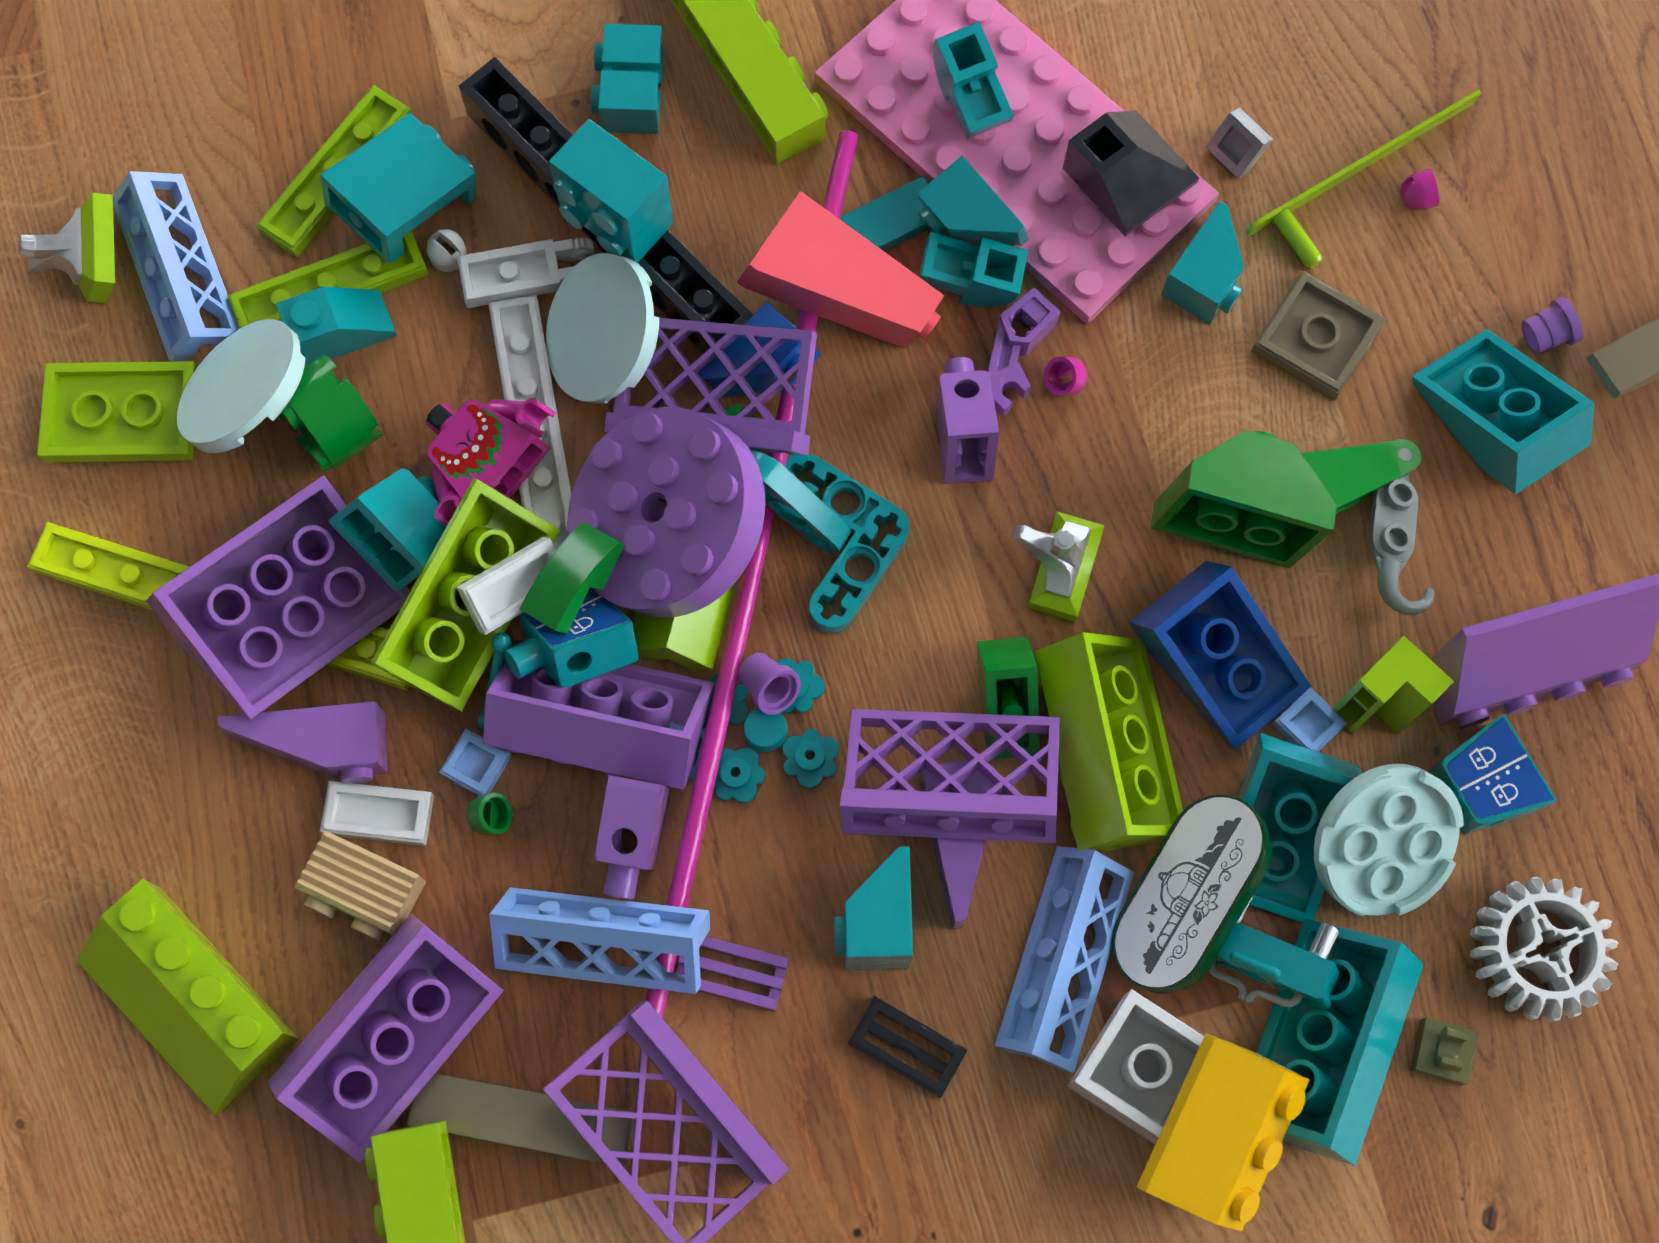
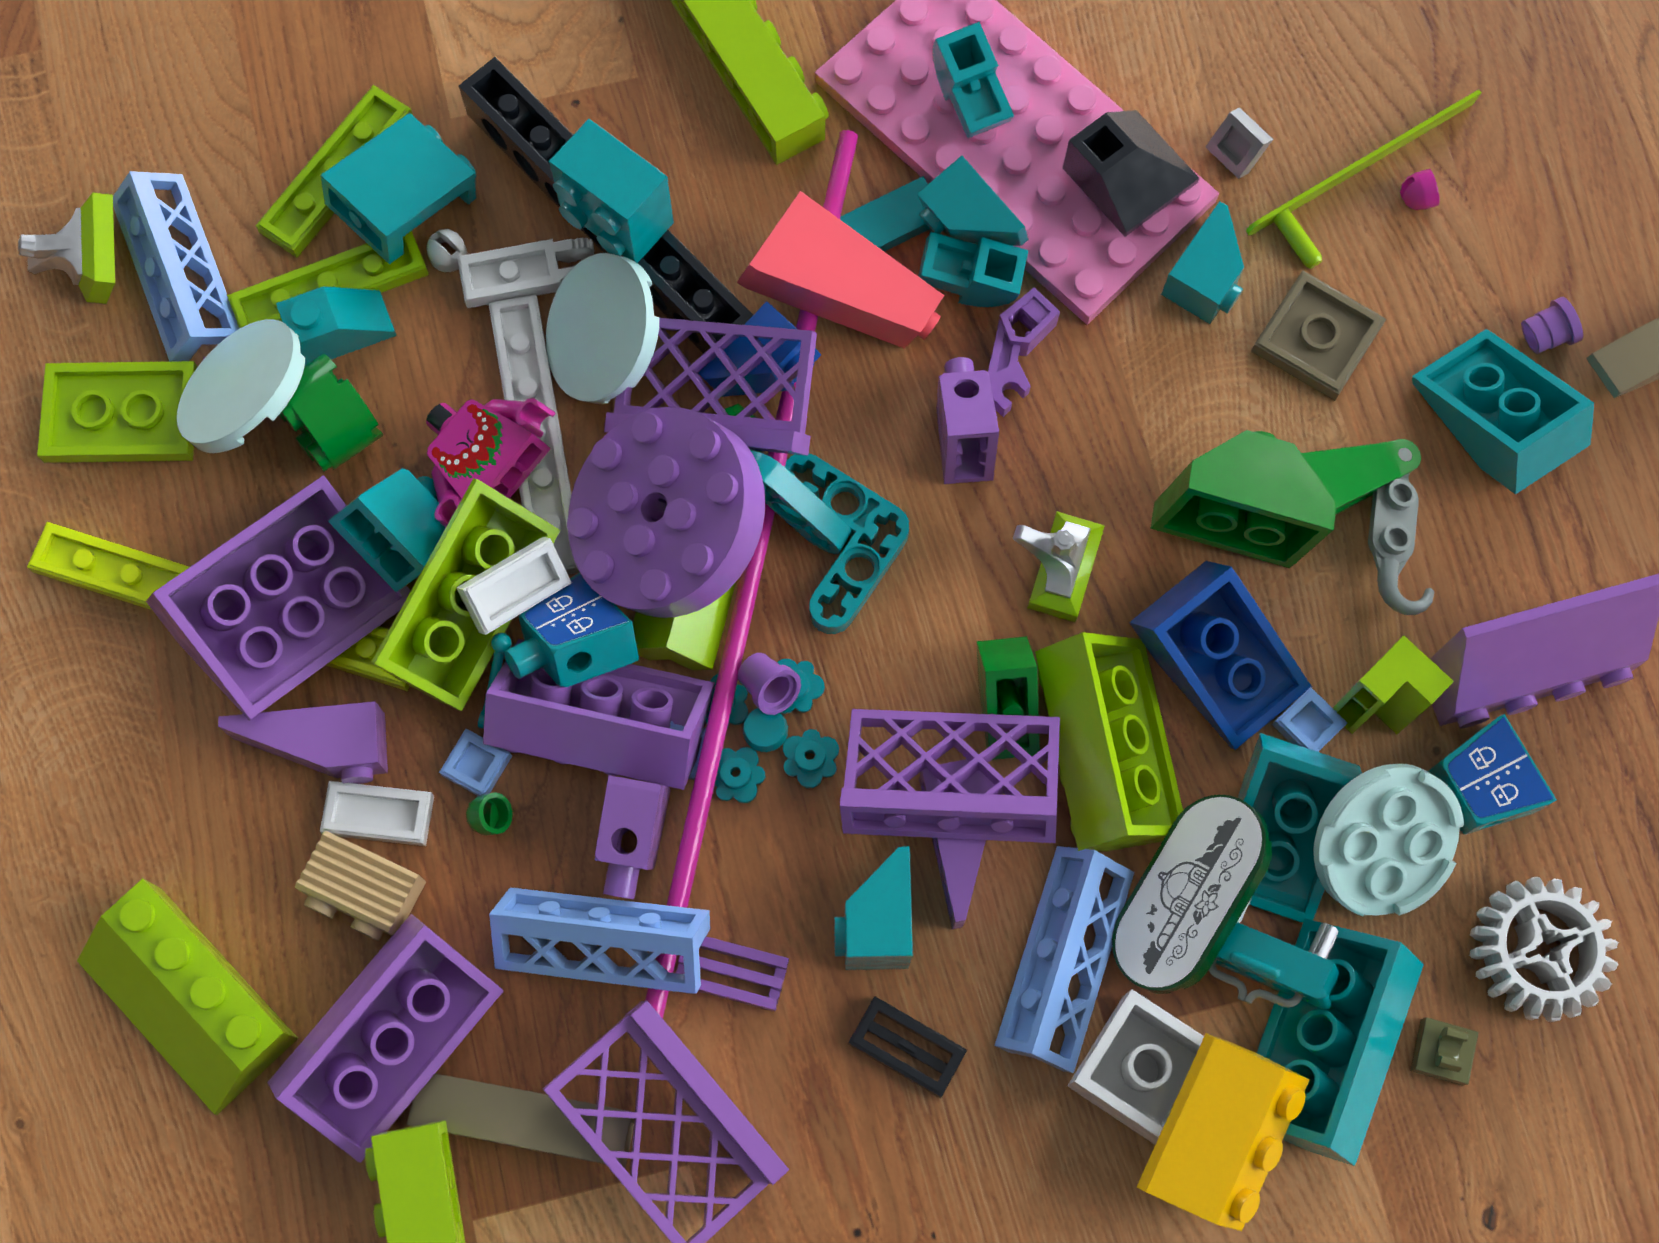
green slope [519,522,625,634] -> none
teal piece [591,24,664,134] -> none
dark pink hinge [1044,356,1088,396] -> none

